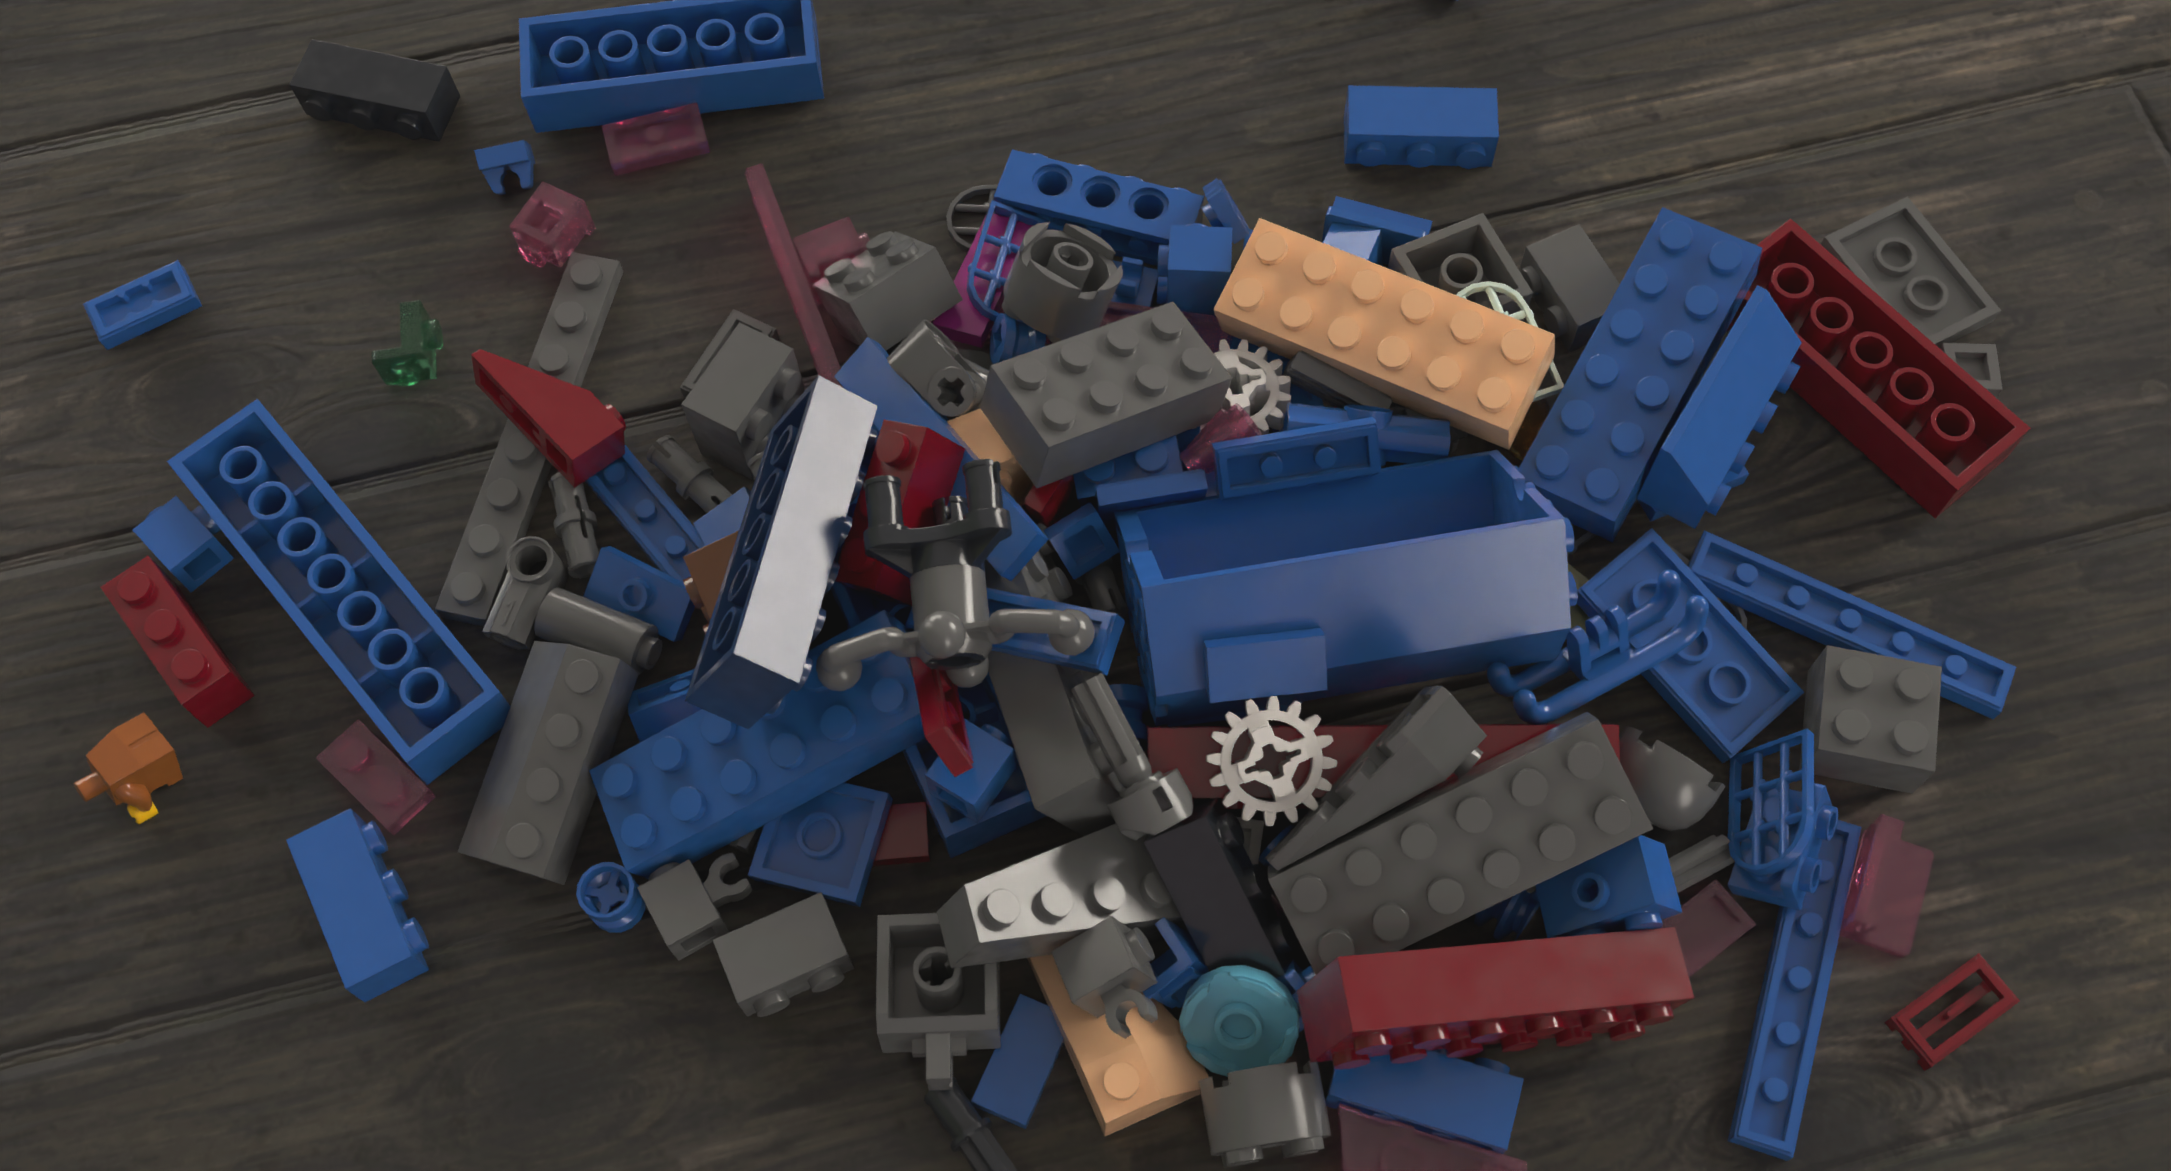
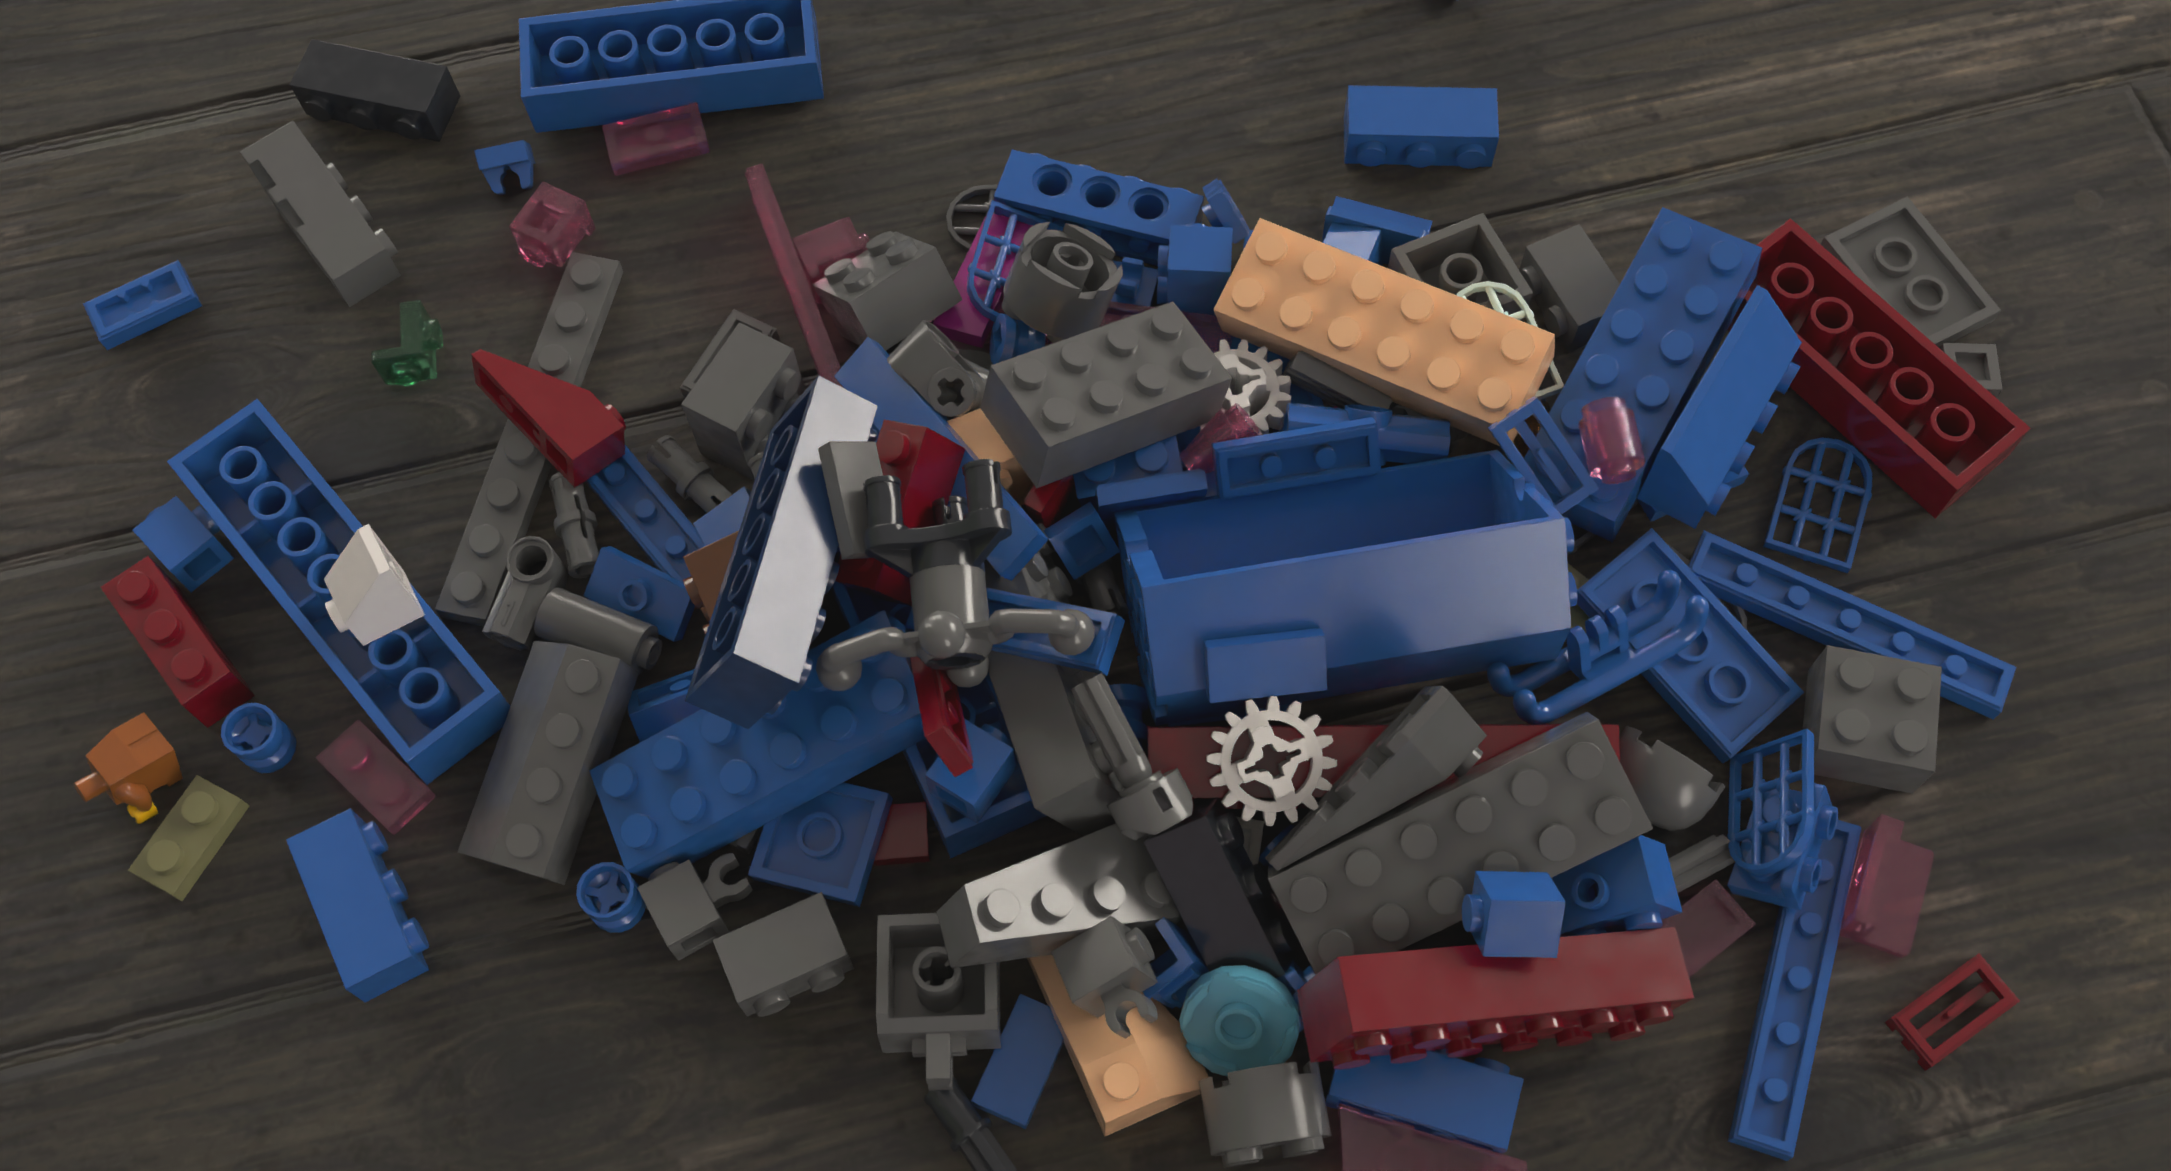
none -> olive plate [128,775,250,901]
none -> blue wheel [221,703,296,773]
none -> dark grey wedge [240,120,401,307]
none -> white slope [324,524,425,646]
none -> dark grey tile [818,441,883,559]
none -> blue brick [1462,871,1565,958]
none -> blue tile [1488,396,1599,514]
none -> clear pink brick [1578,397,1645,484]
none -> blue window [1763,437,1872,573]

